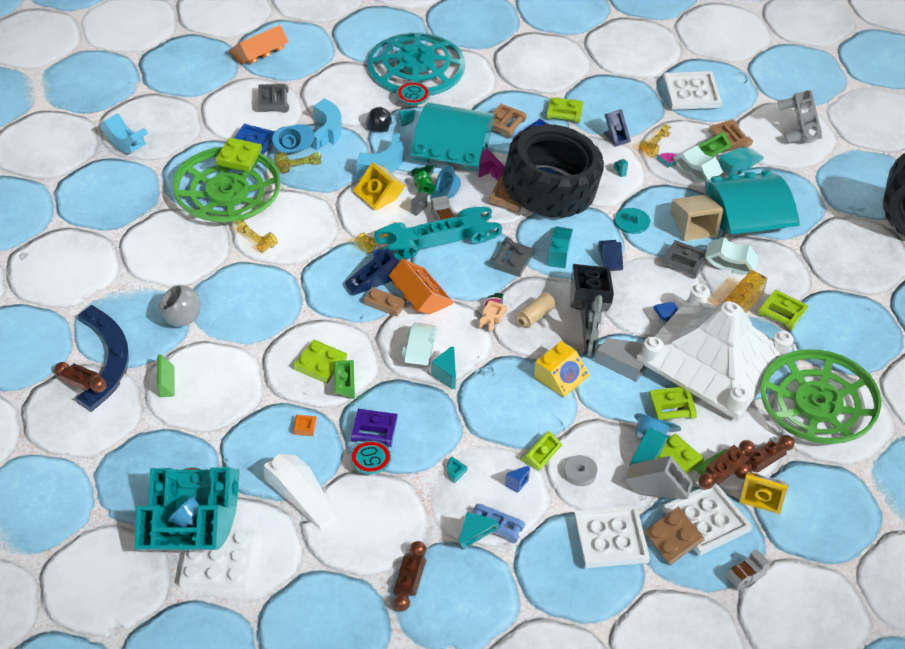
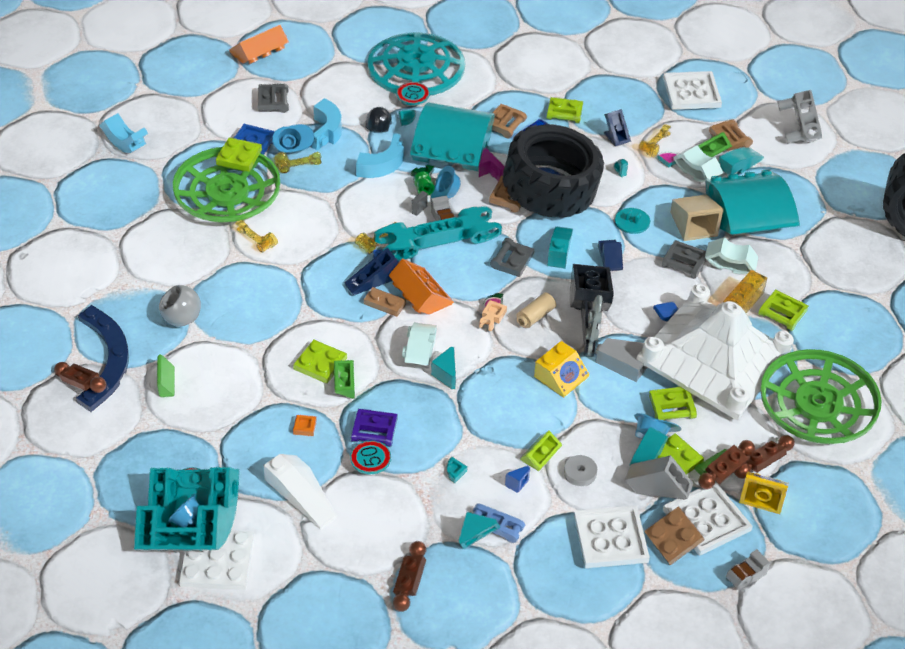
yellow slope [353,162,406,211] -> none

